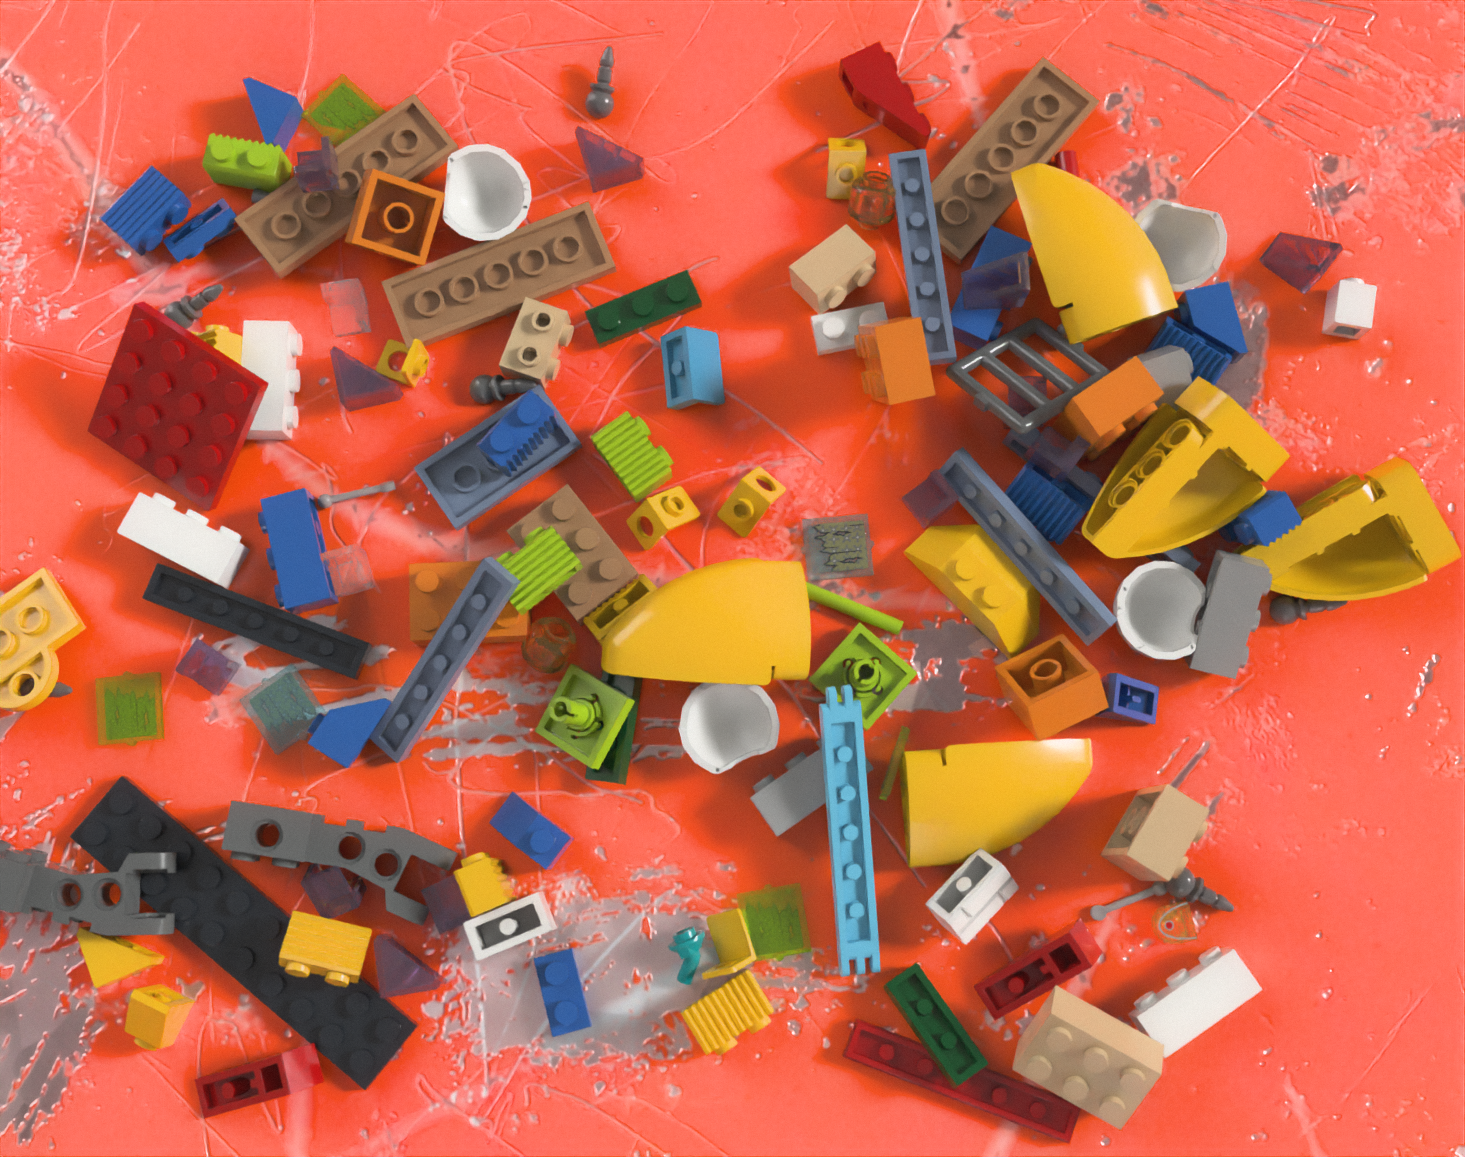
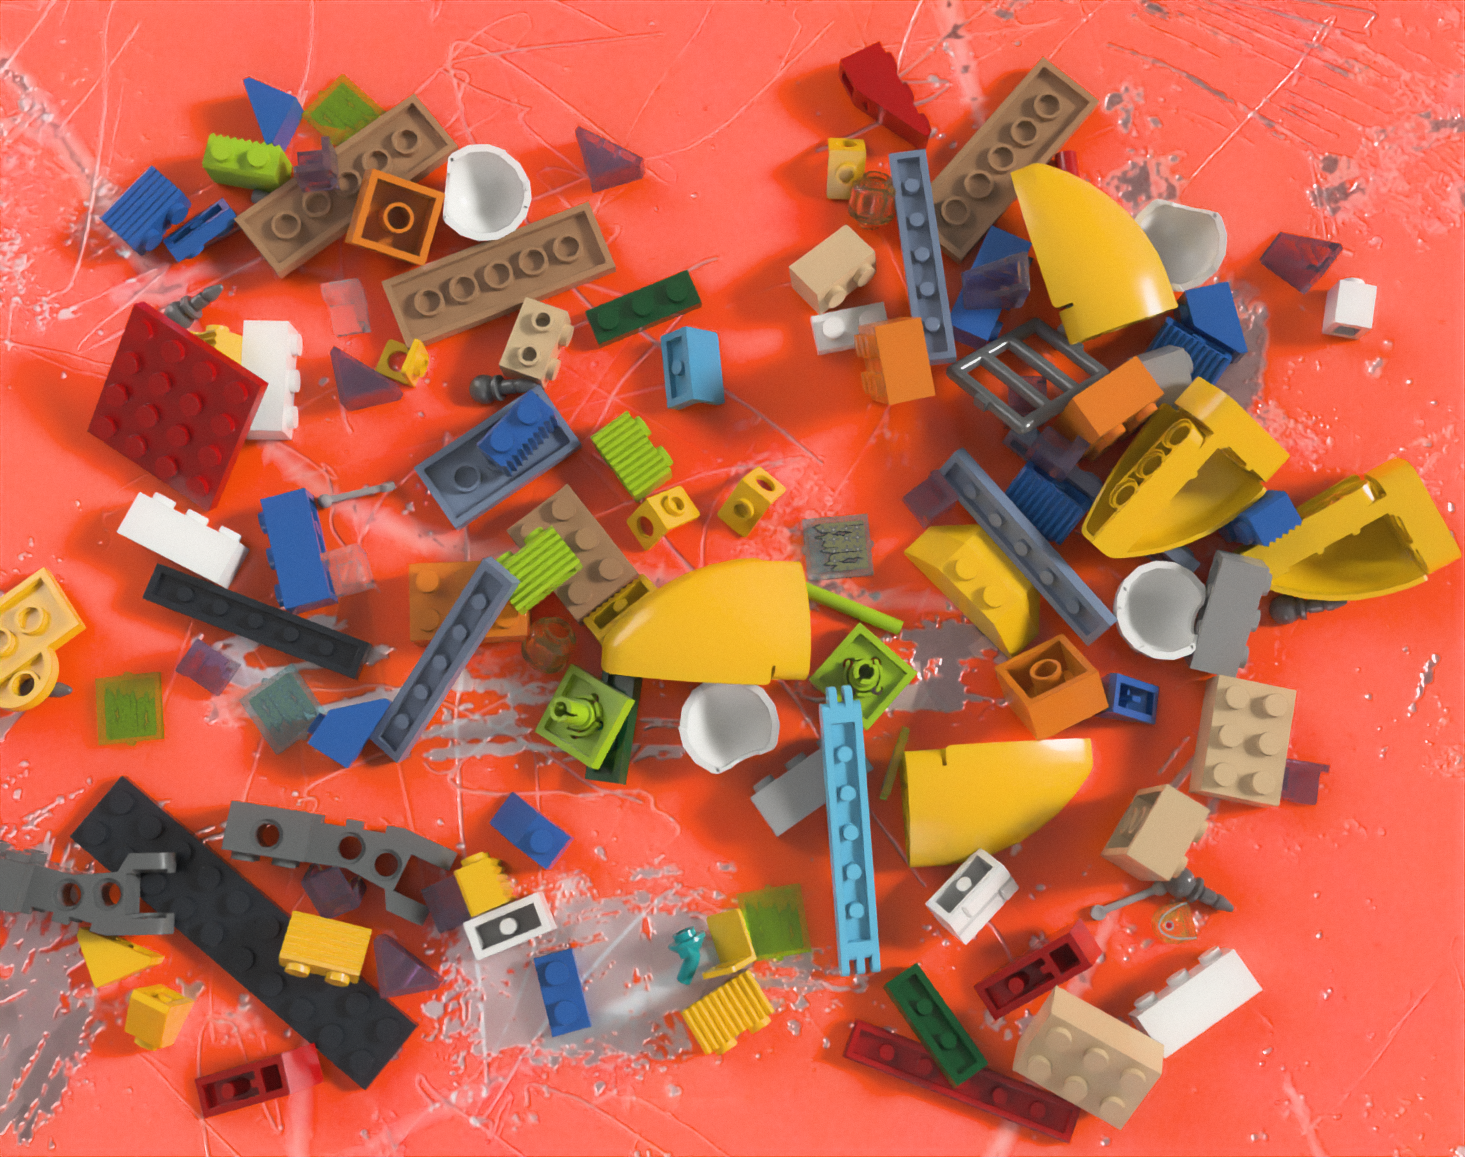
dark grey bar [585,46,615,119] -> none
none -> tan brick [1188,674,1297,808]
none -> panel [1280,758,1330,805]

